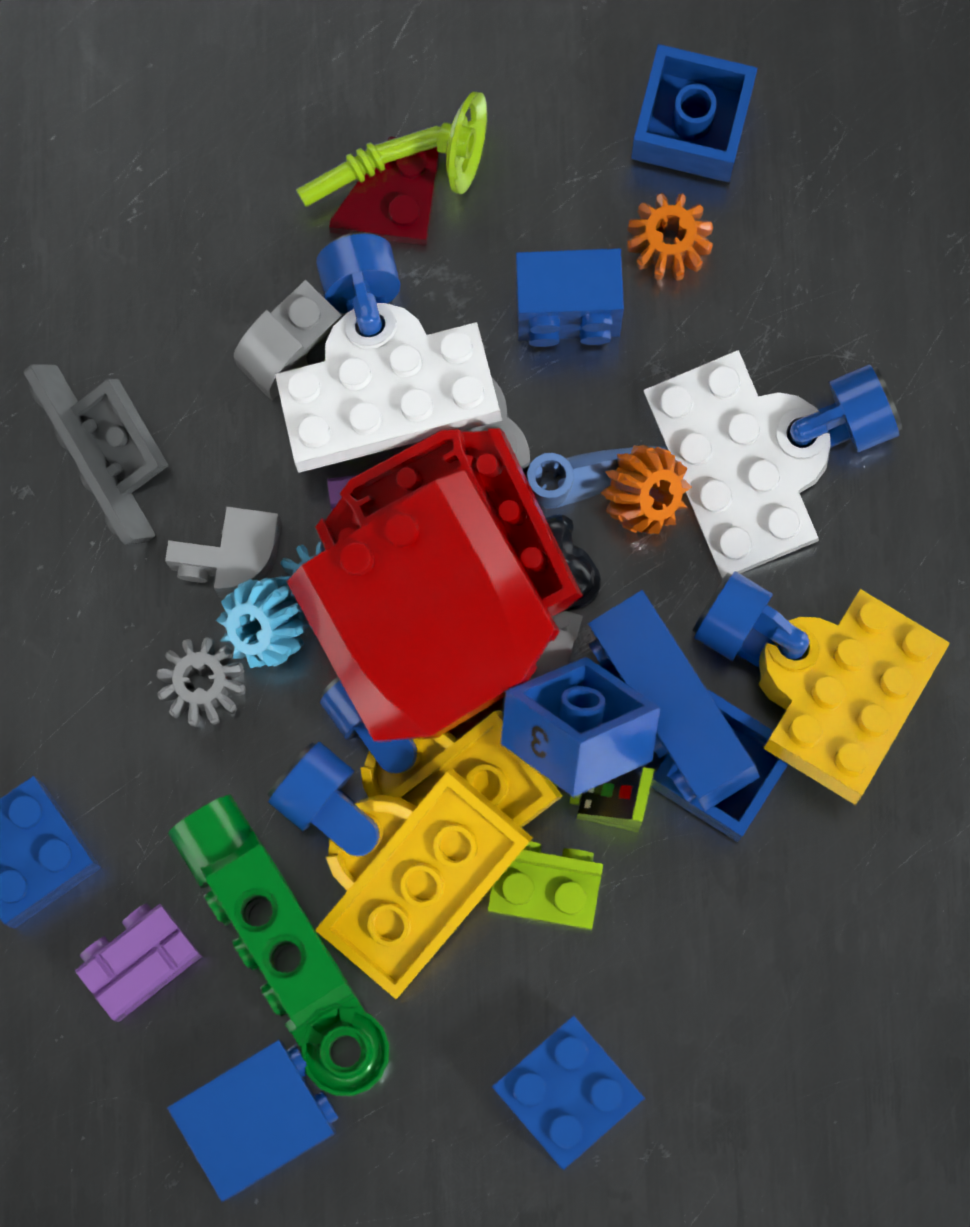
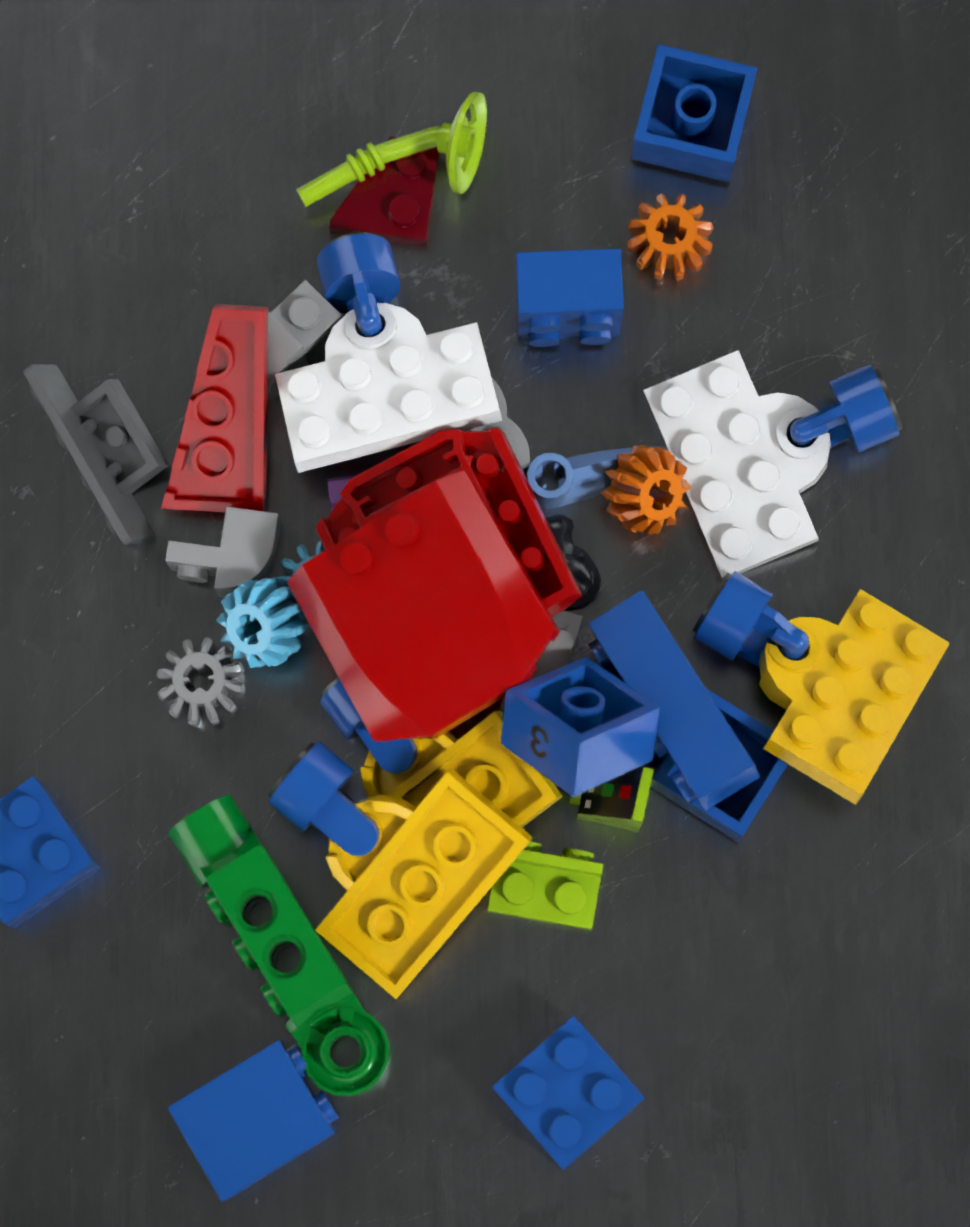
medium lavender brick [75,903,202,1022] -> none
none -> red wing [161,304,268,512]

